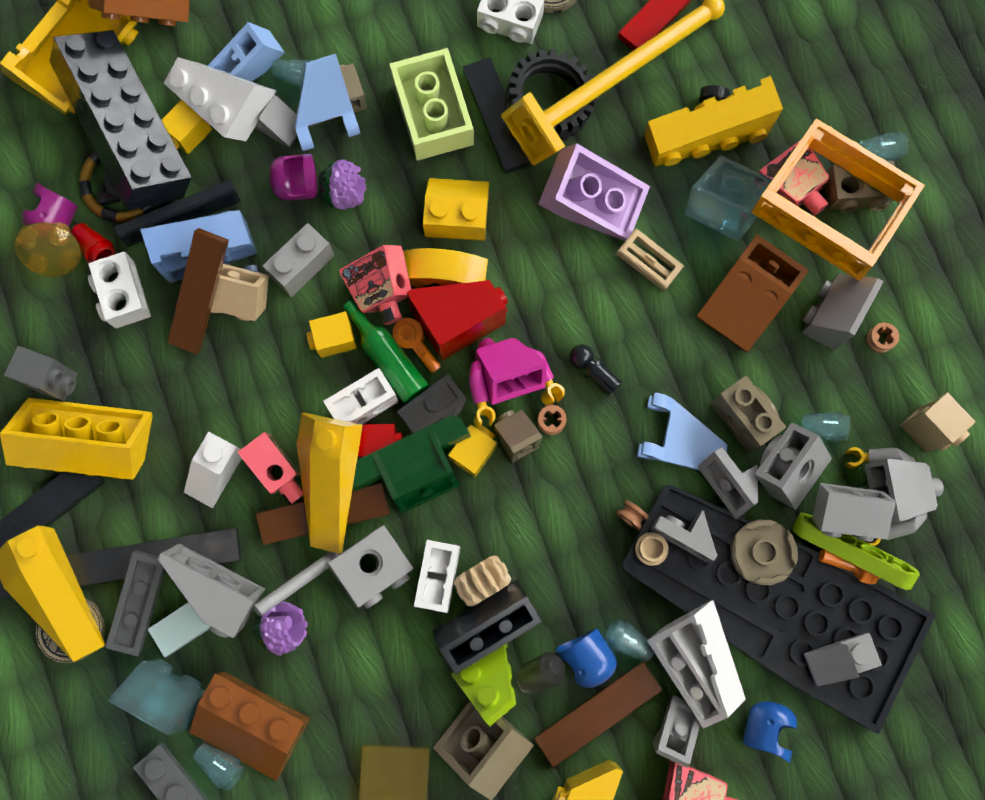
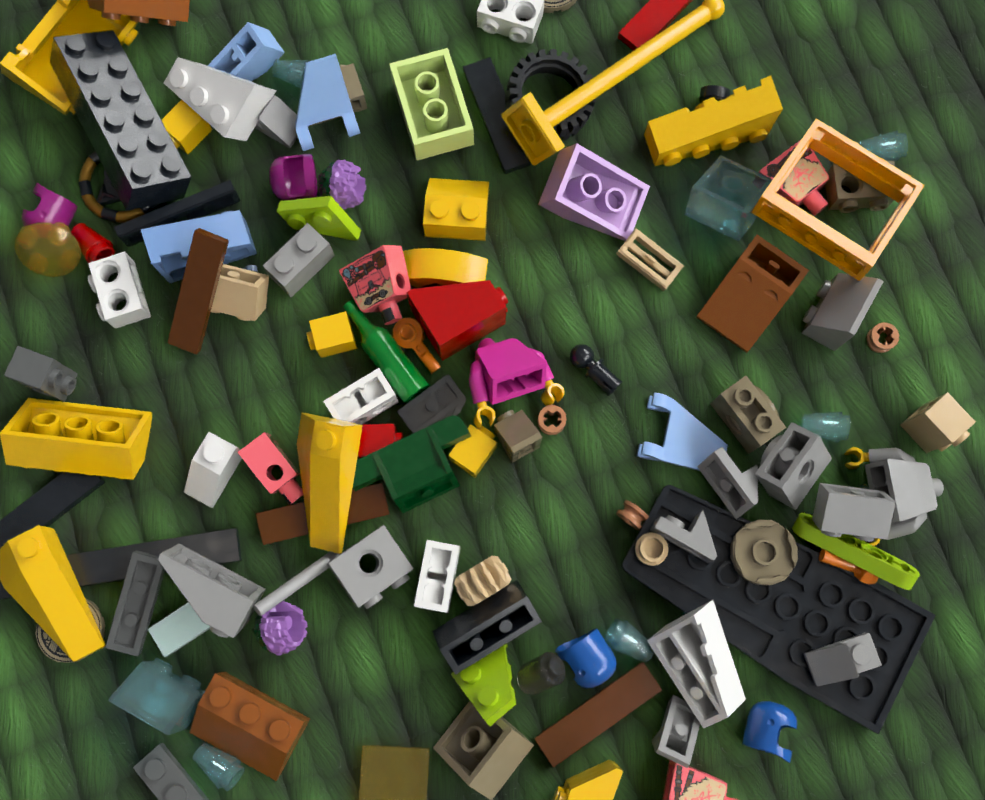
none -> lime wing [277,196,361,241]

